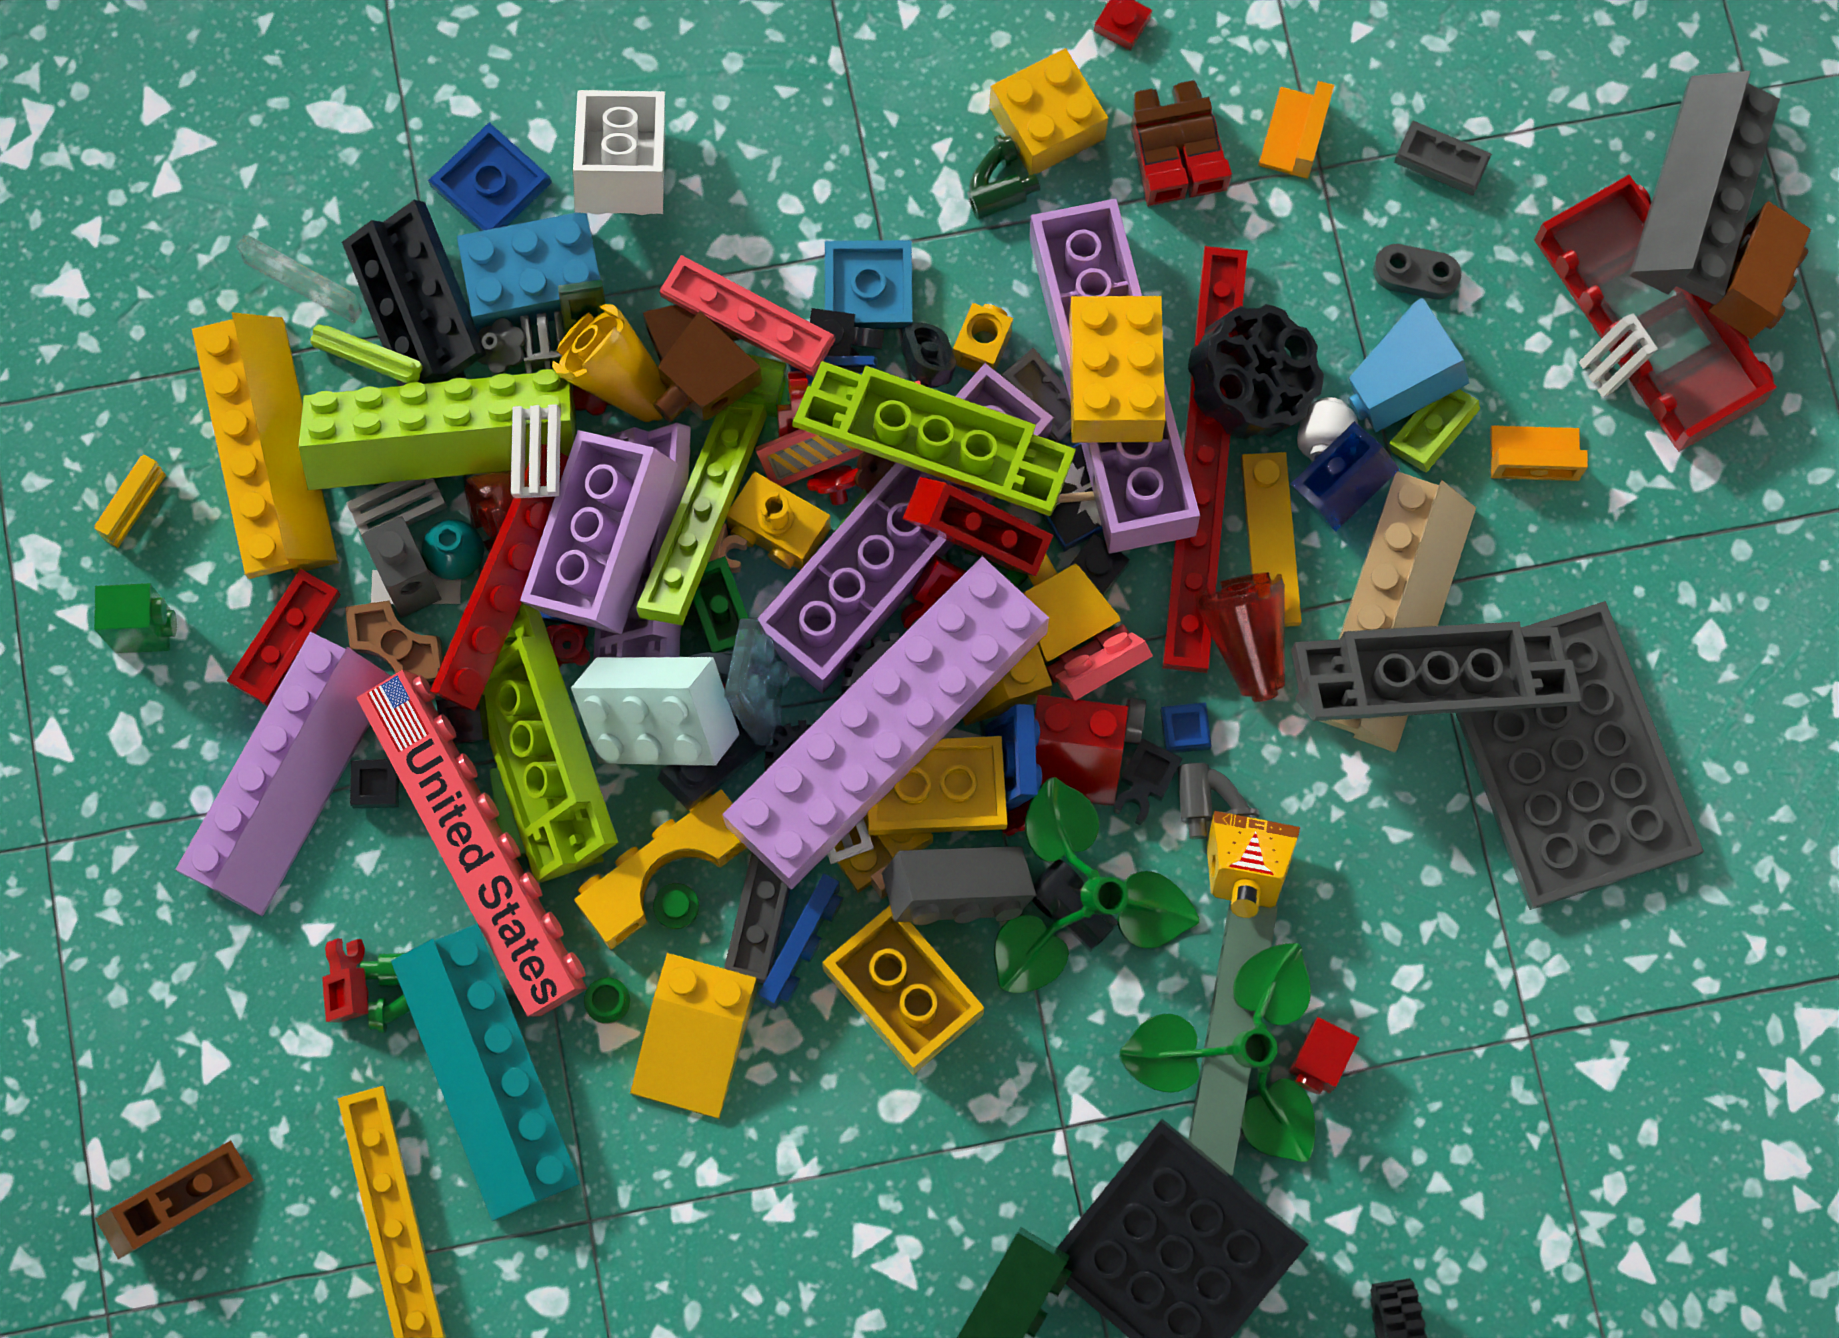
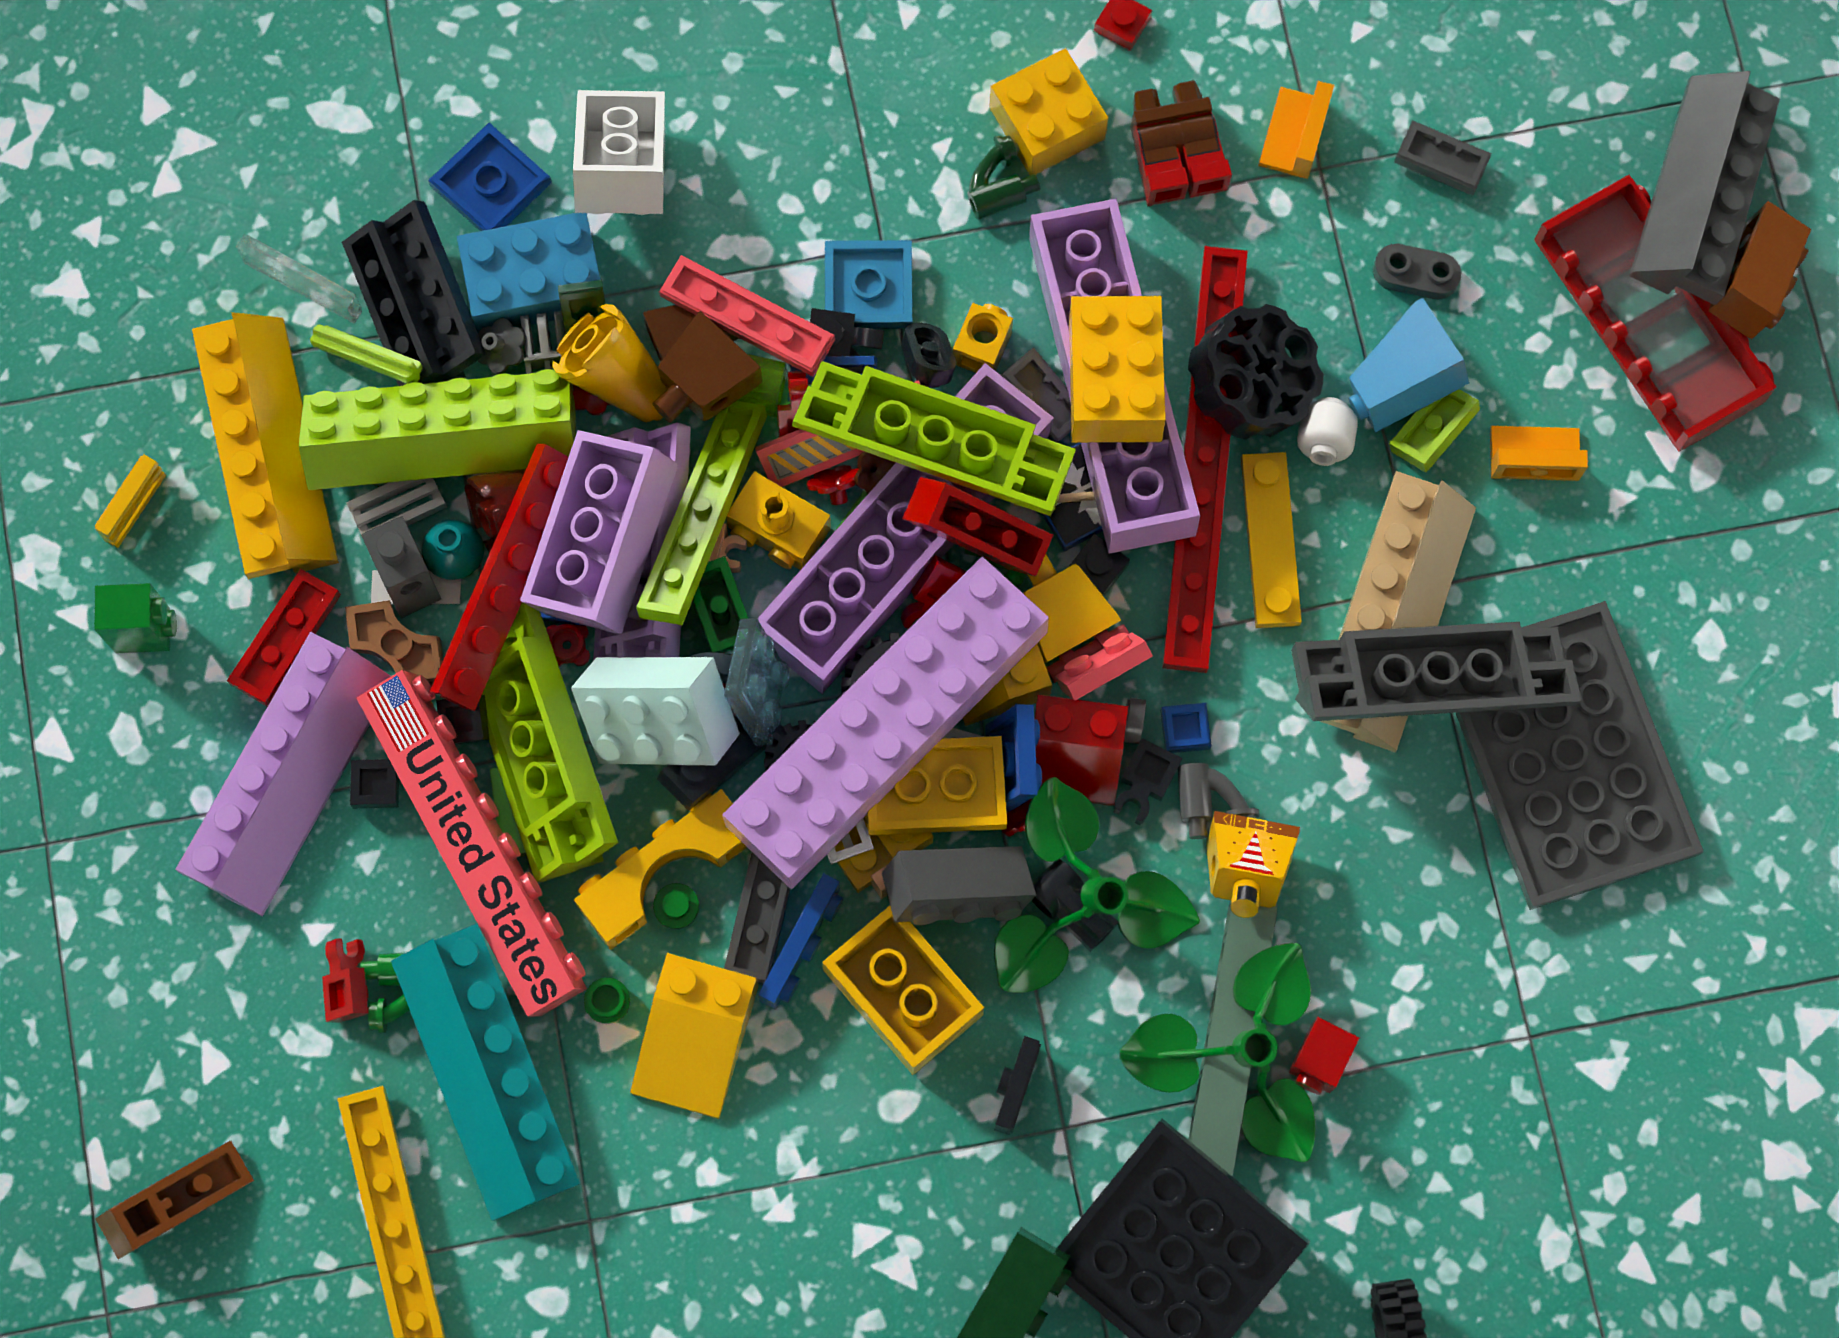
white tile [511,404,561,498] -> none
clear red cone [1195,572,1285,702] -> none
clear blue brick [1291,421,1400,532] -> none
white tile [1579,313,1658,398] -> none
none -> black plate [994,1036,1041,1135]

